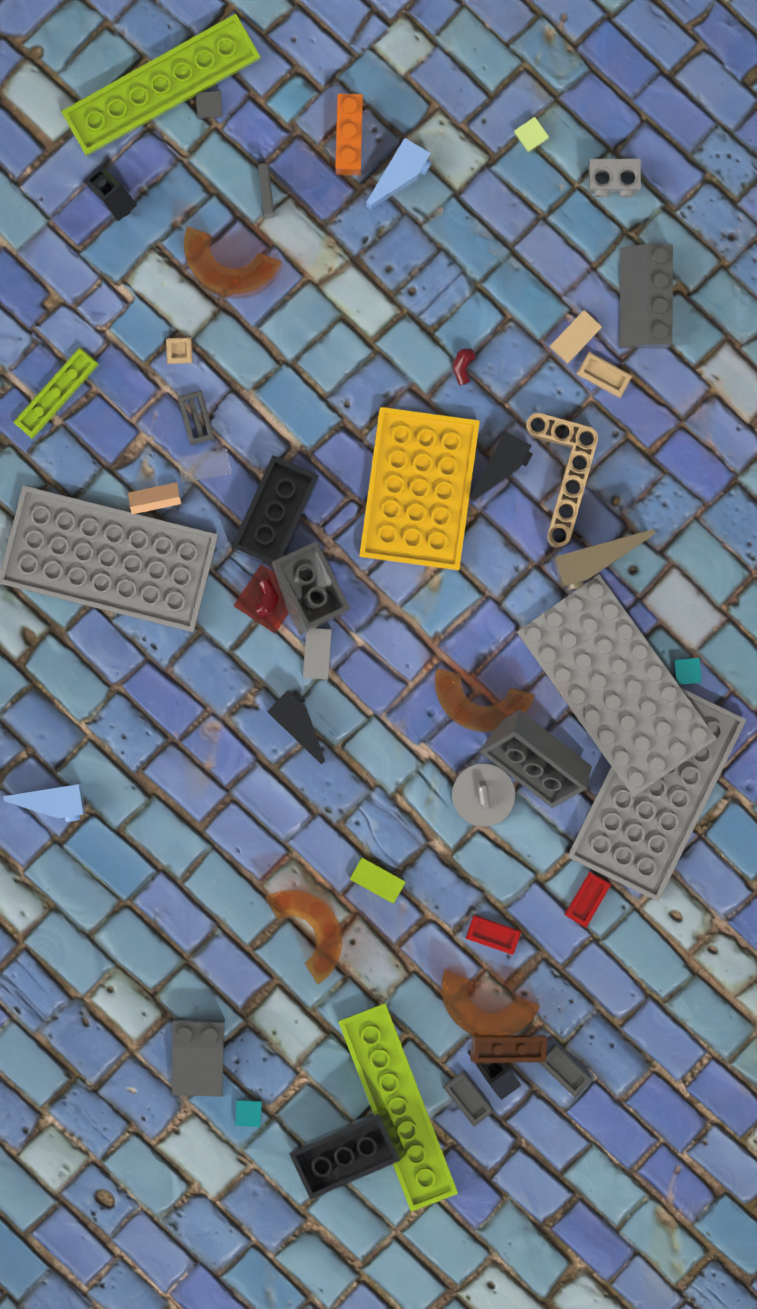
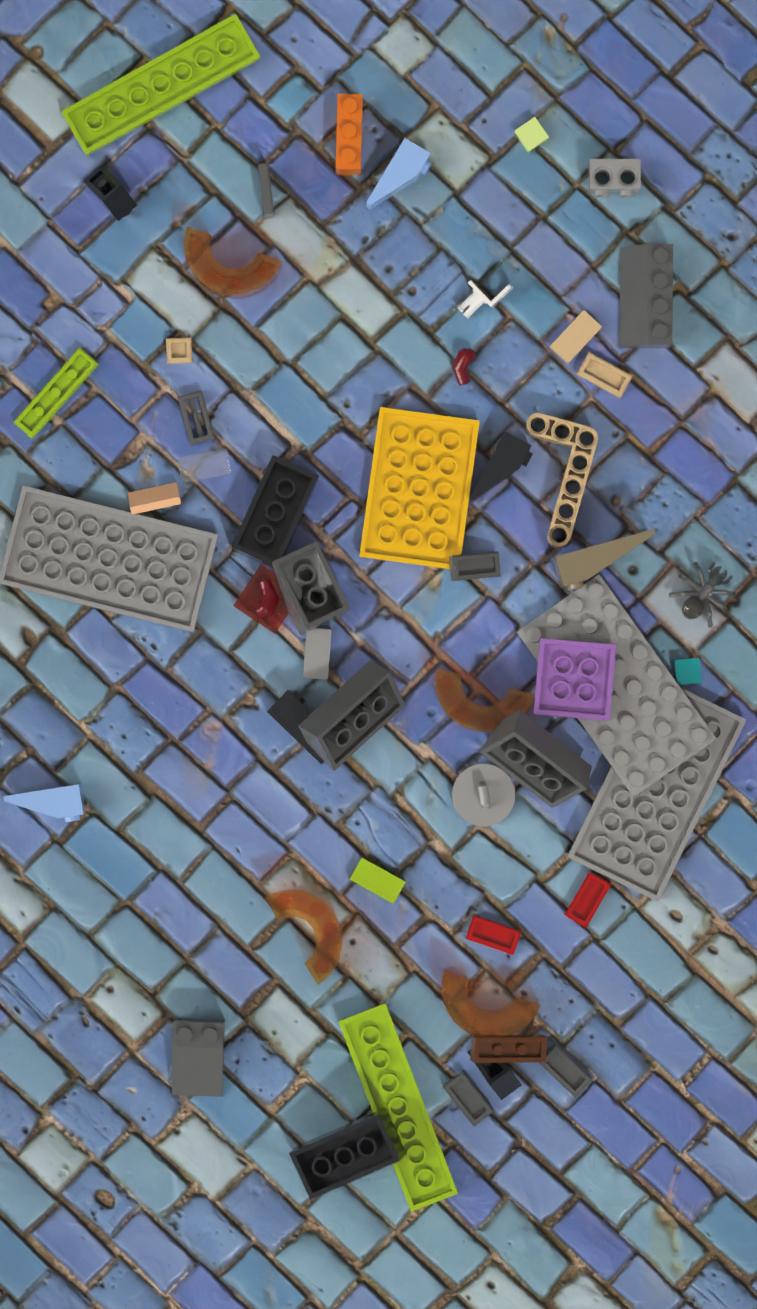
dark grey tile [196,91,223,119] -> none
teal tile [235,1099,262,1127] -> none
none -> dark grey slope [298,661,406,771]
none -> dark grey tile [449,551,501,581]
none -> white bracket [457,280,514,319]
none -> medium lavender plate [533,638,616,721]
none -> animal [669,562,736,628]

